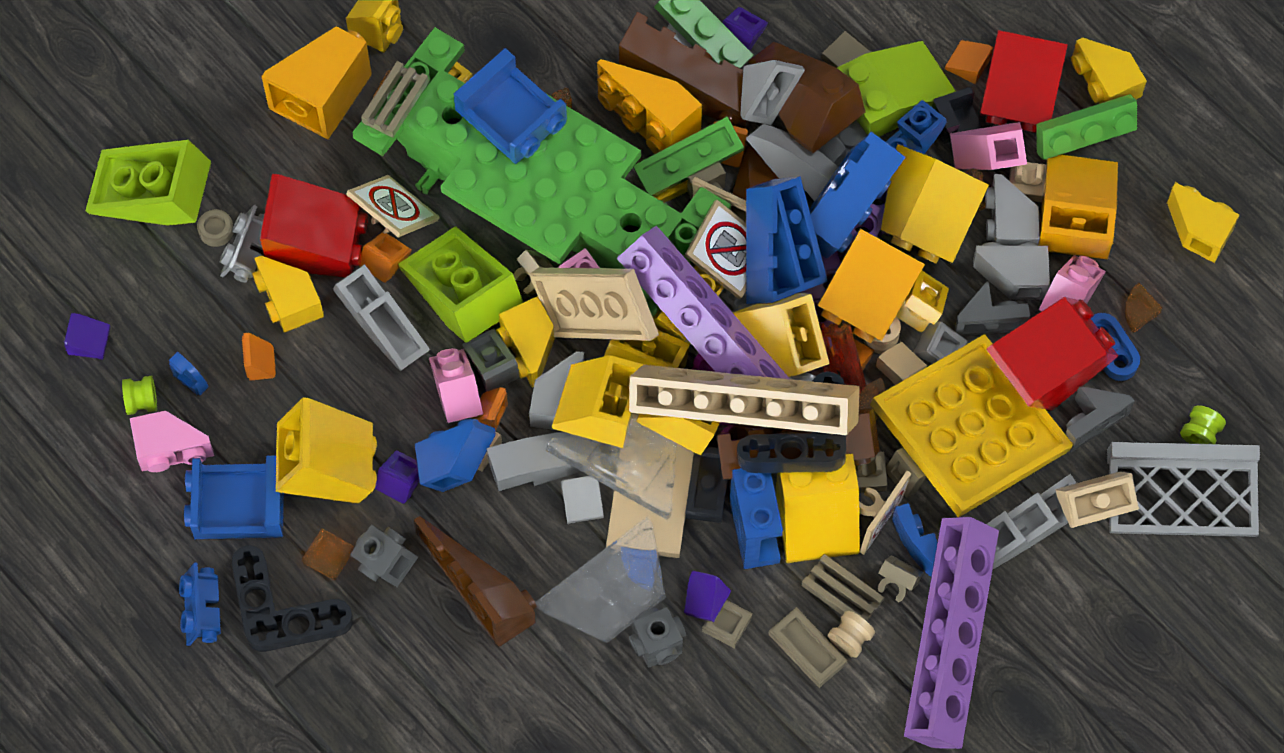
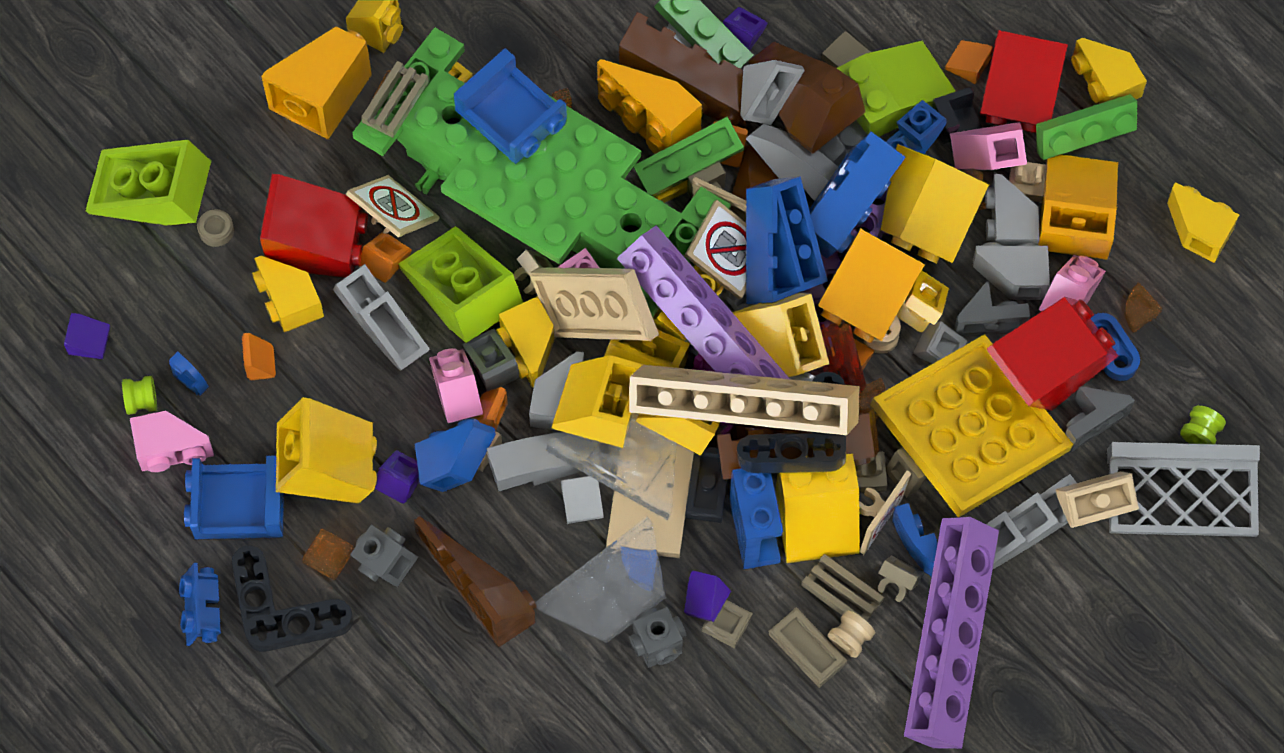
light grey hinge [219,205,264,282] -> none
tan slope [876,342,927,385] -> none

